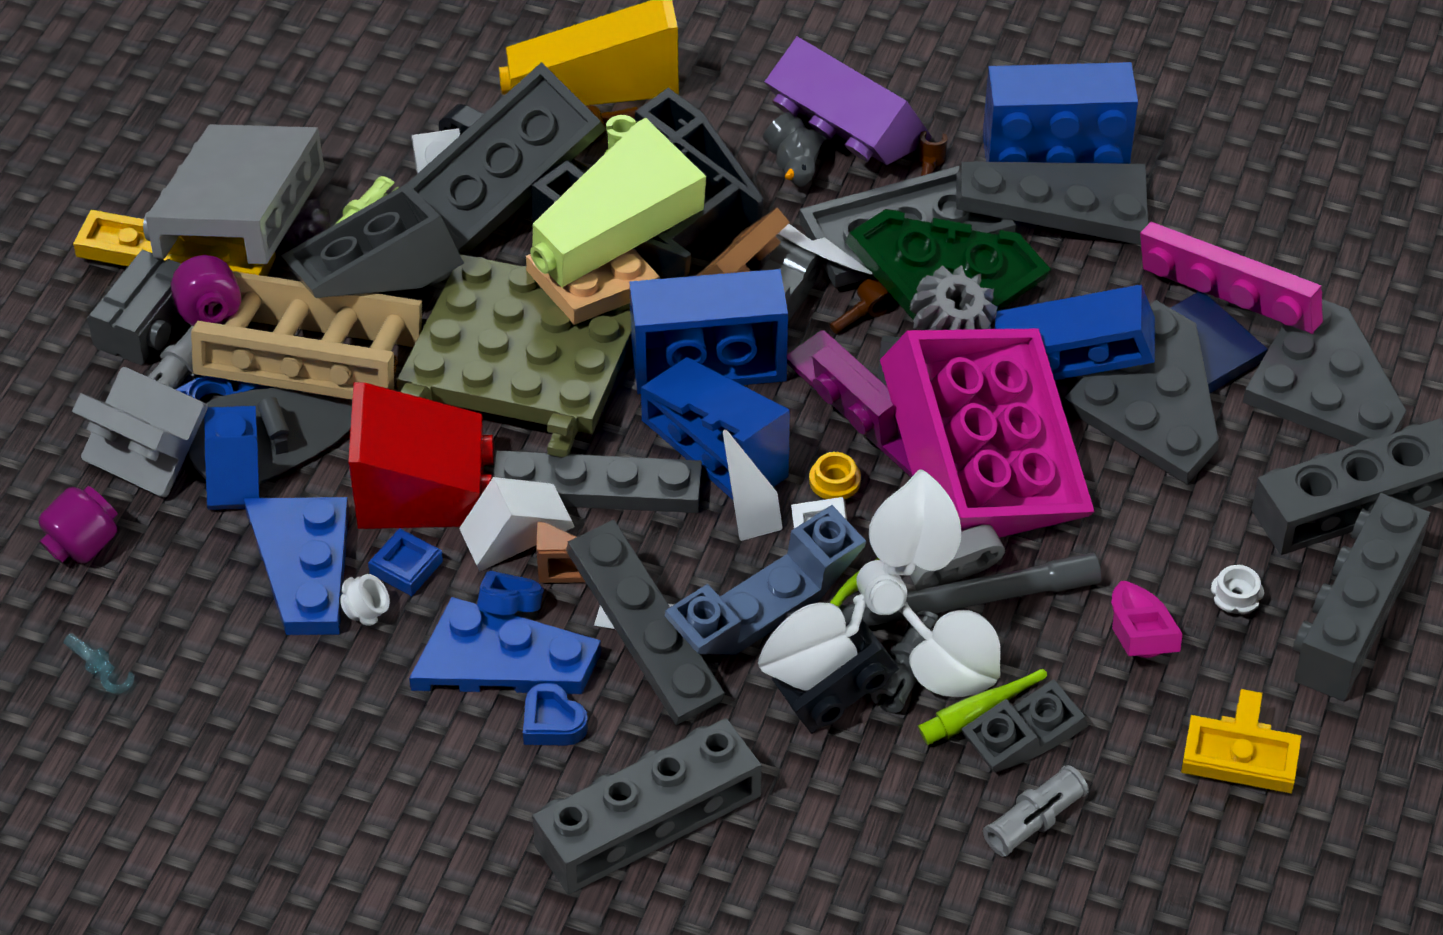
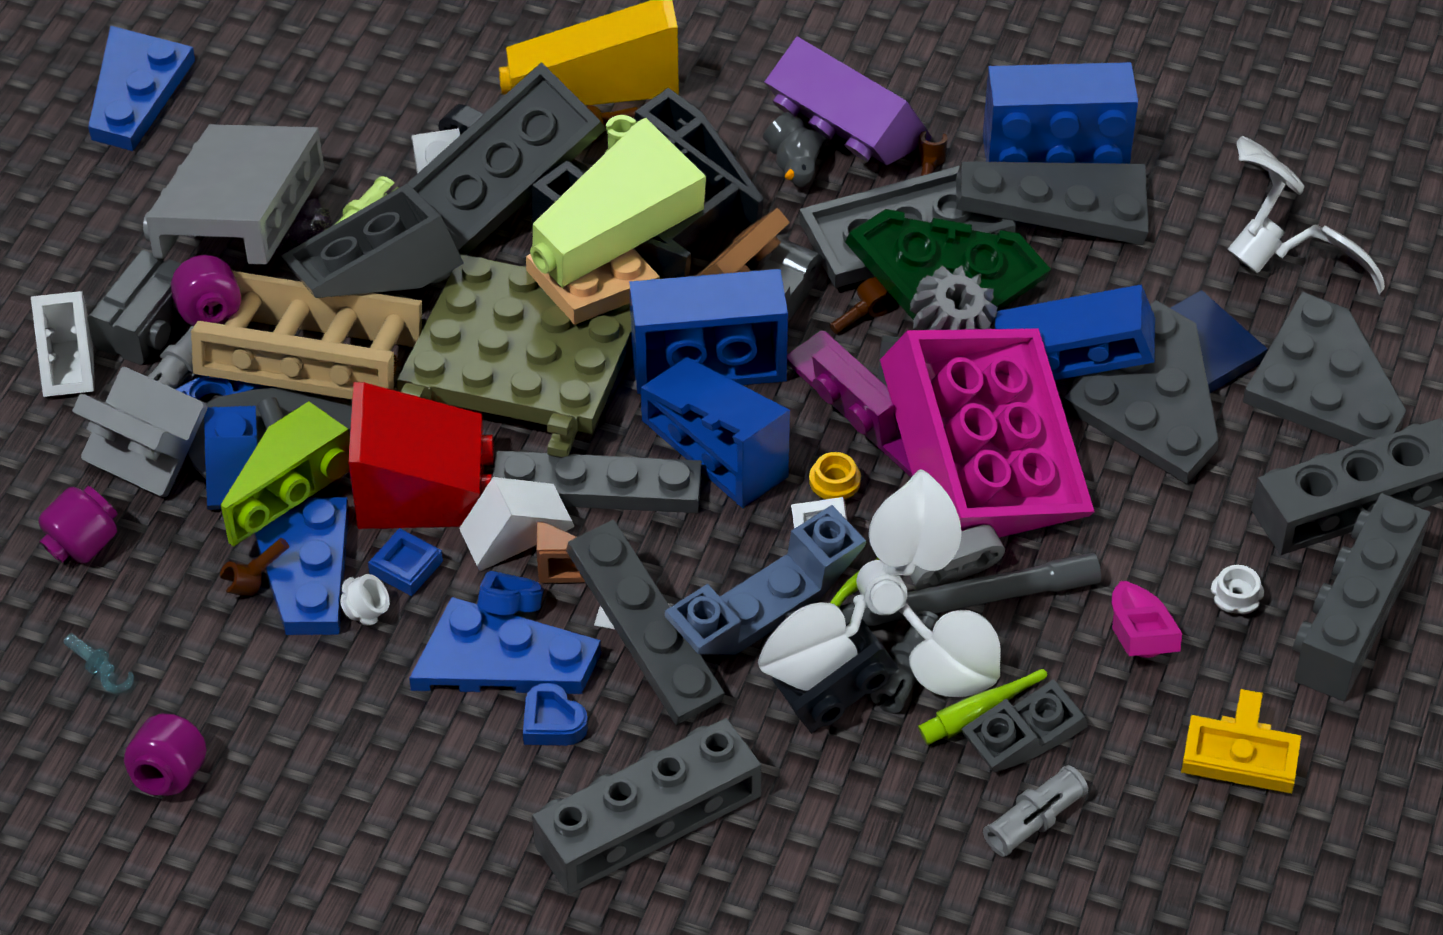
yellow plate [73,210,276,276] -> none
white sticker [723,430,783,541] -> none
white sticker [778,224,872,274] -> none
dark pink plate [1140,222,1323,334] -> none
none -> white slope [31,291,95,397]
none -> wing [88,26,195,151]
none -> magenta head [124,713,207,796]
none -> reddish brown hand [220,538,289,596]
none -> lime slope [221,401,350,547]
none -> white plant [1227,136,1385,295]

